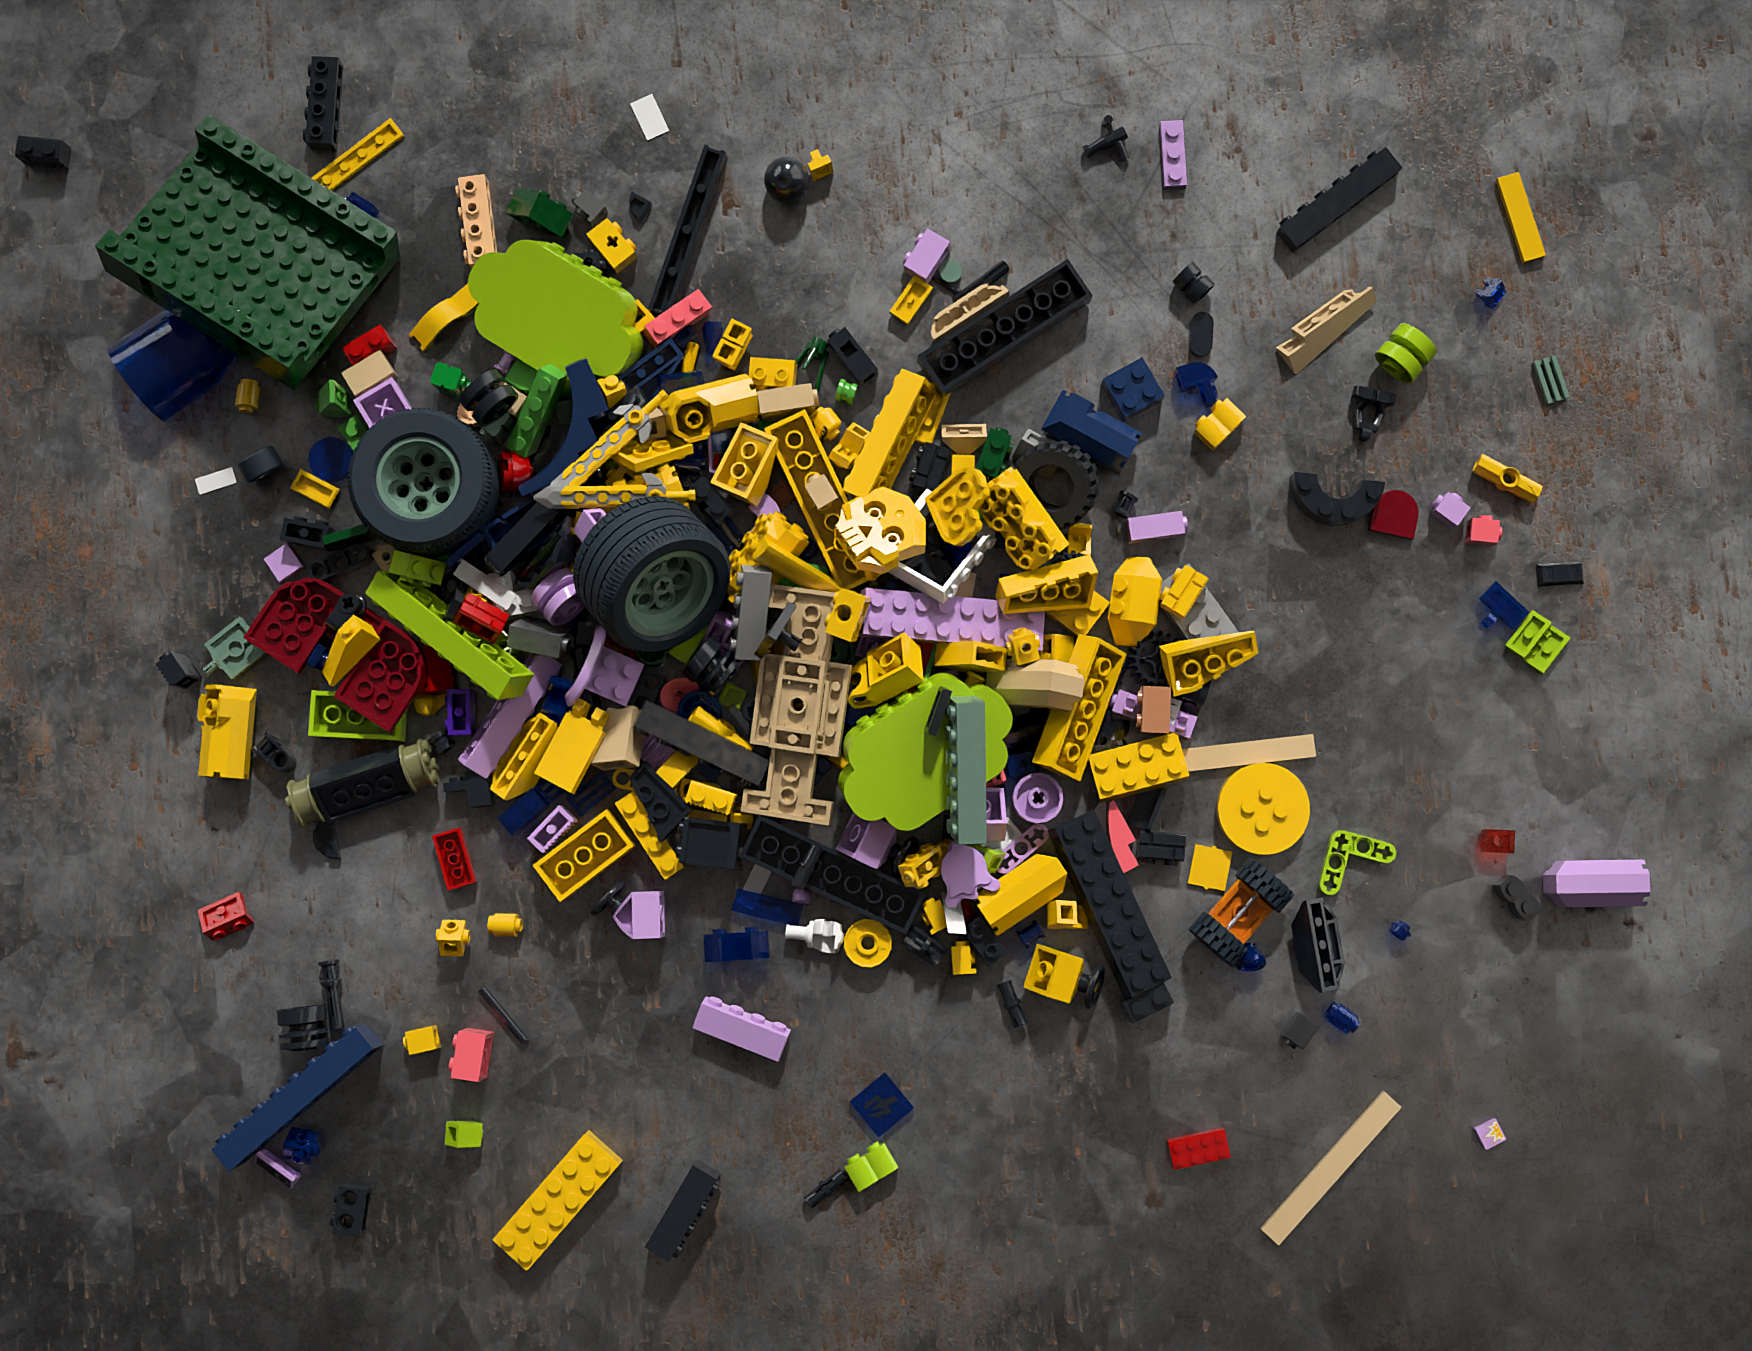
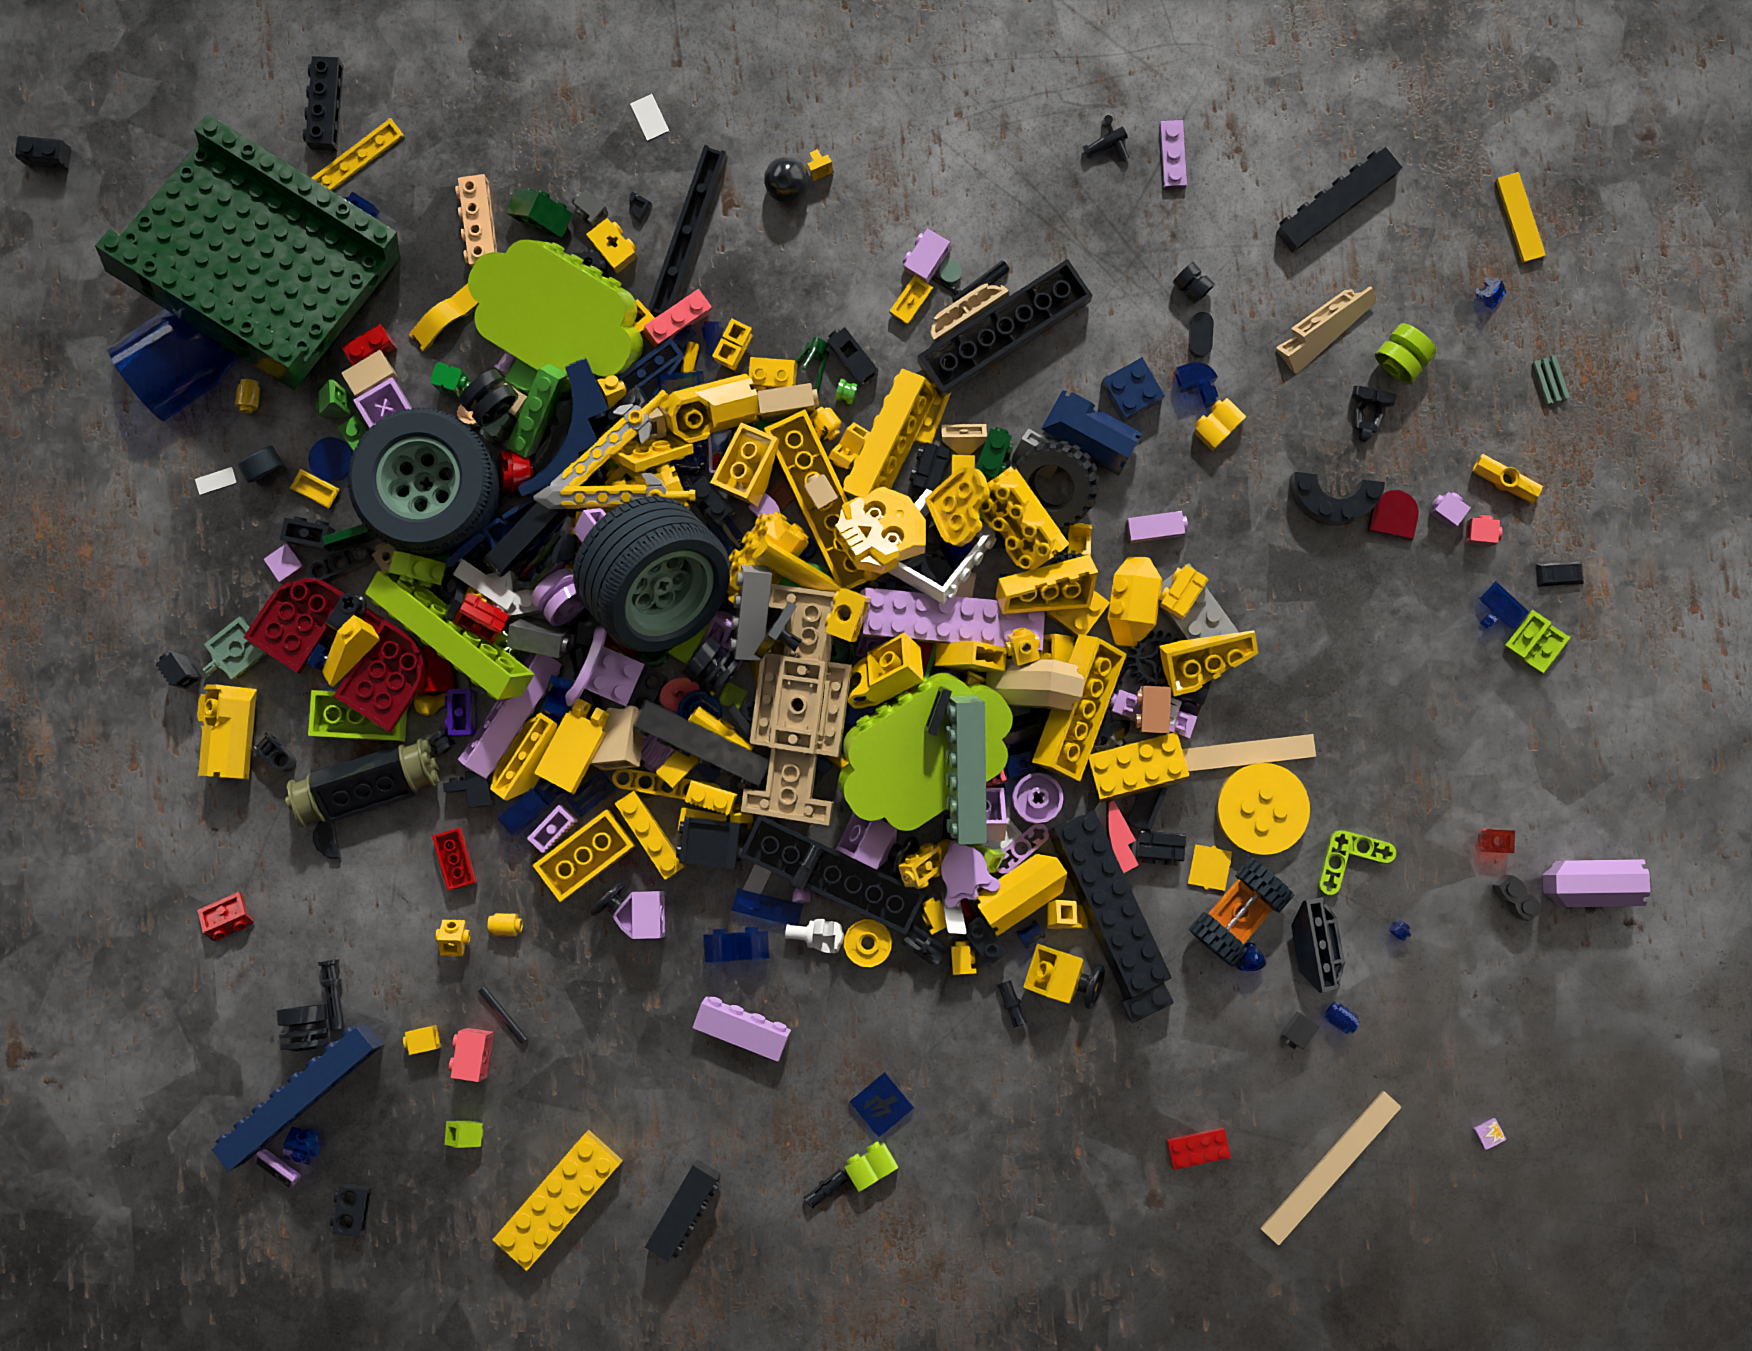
black wing [629,761,694,842] -> none
black bush [1111,490,1138,520] -> none

